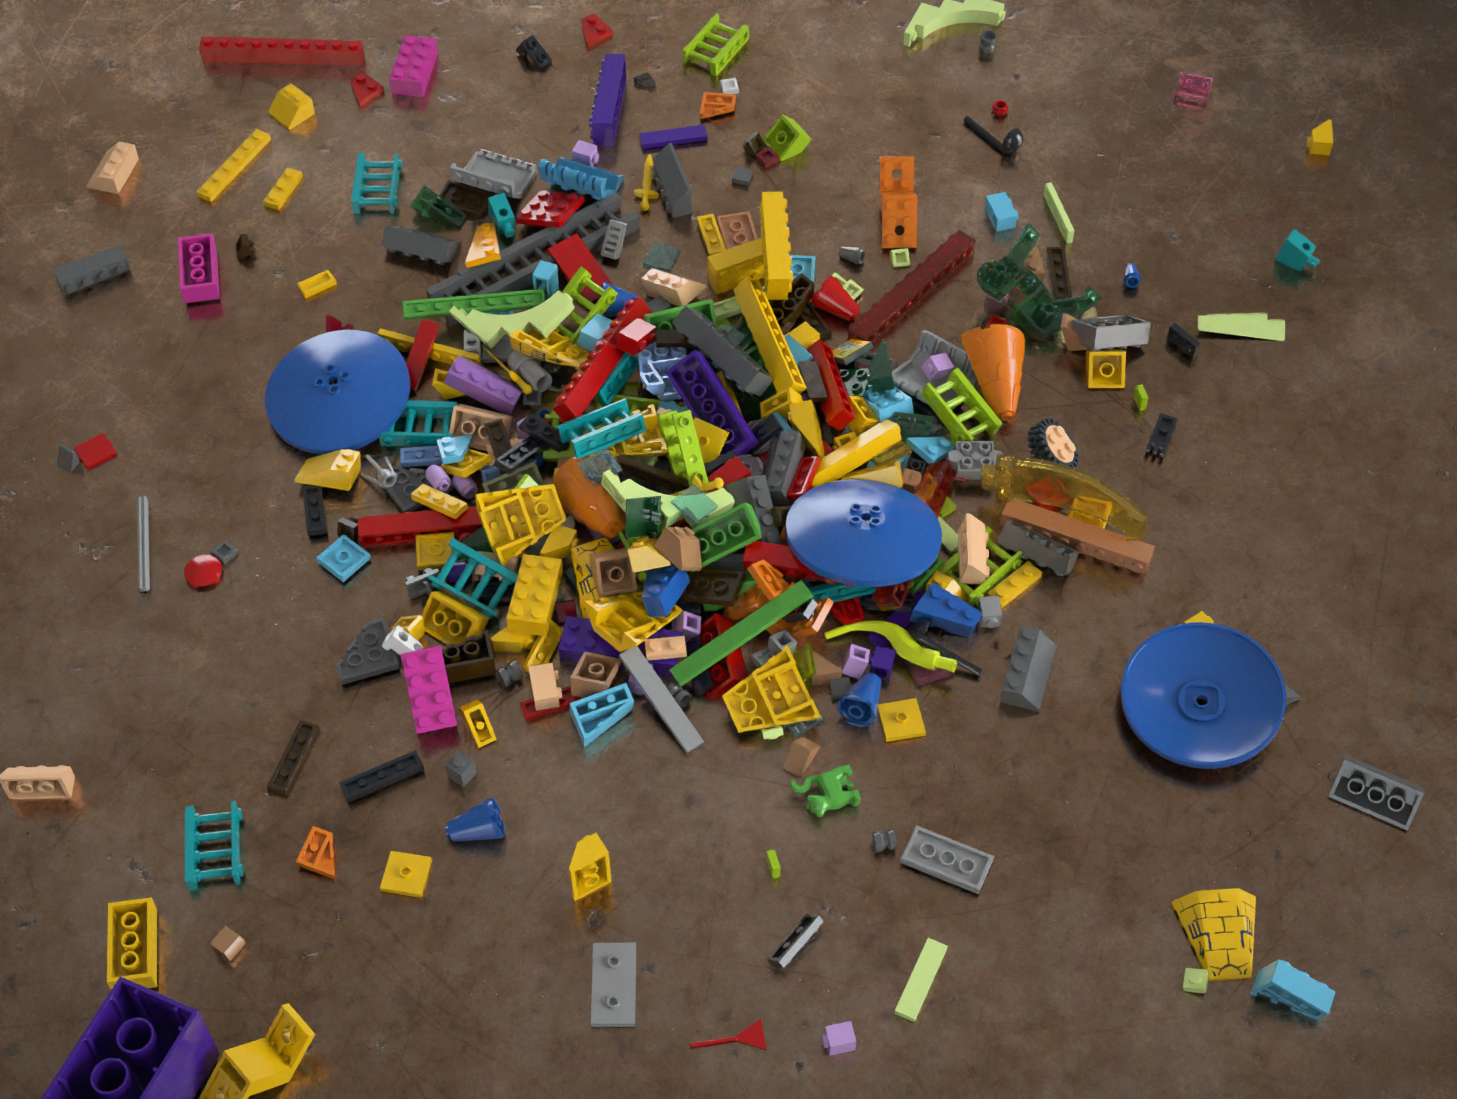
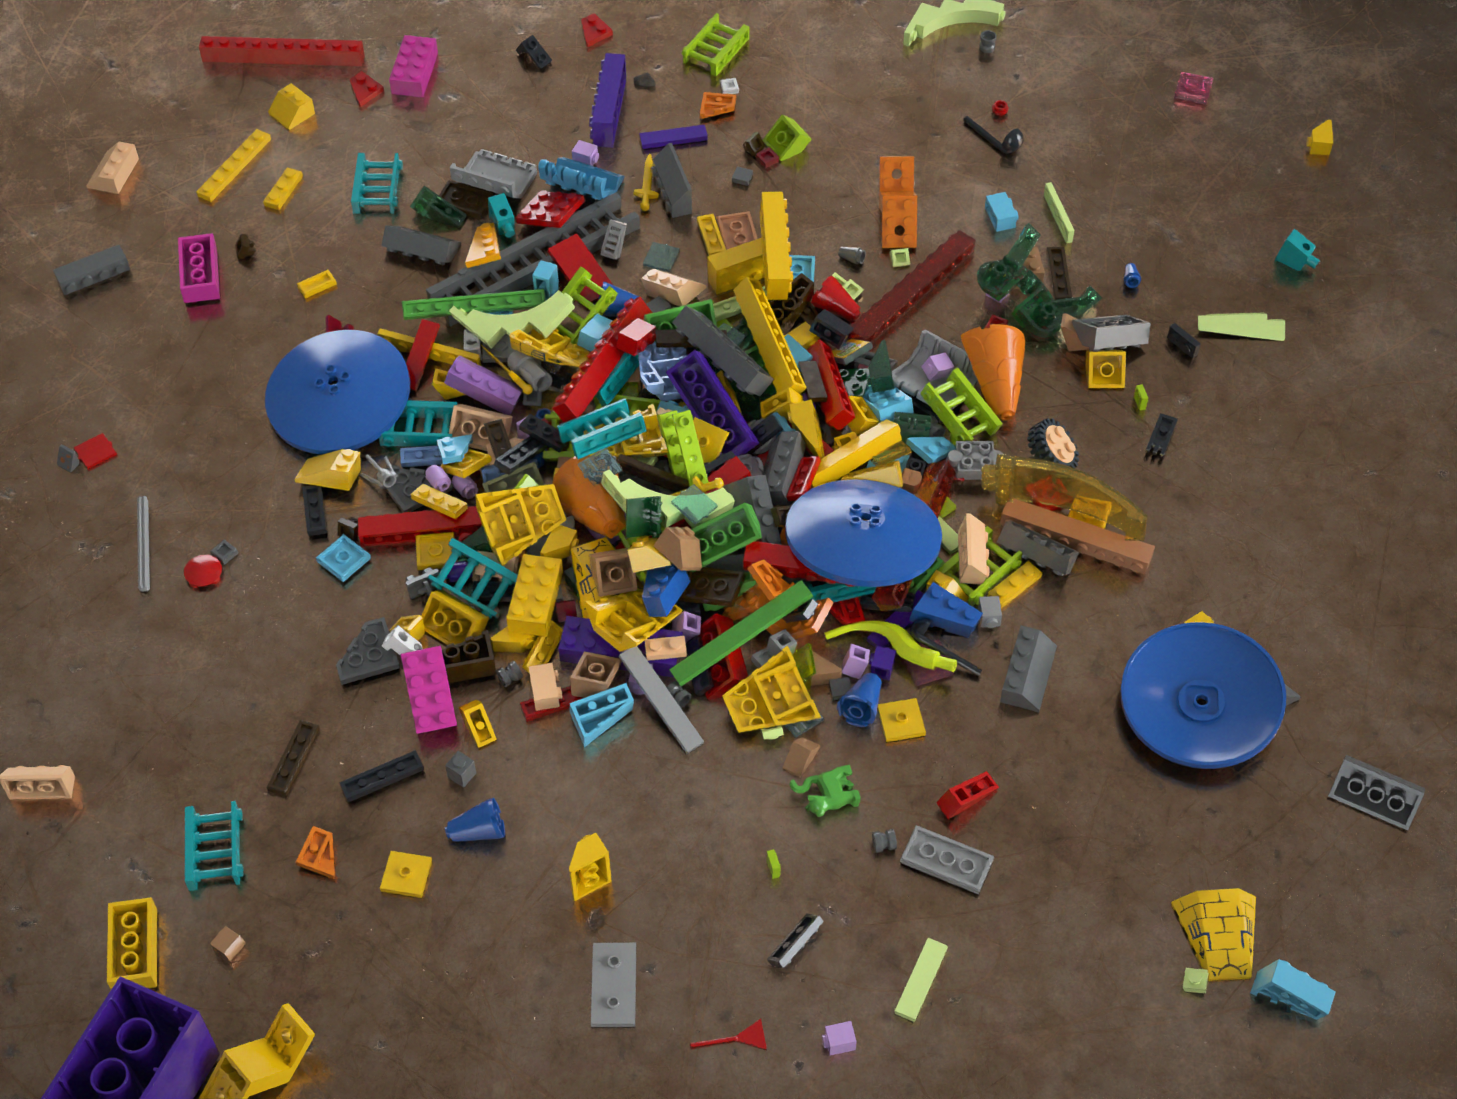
none -> black brick [809,309,854,349]
none -> red slope [936,771,999,819]

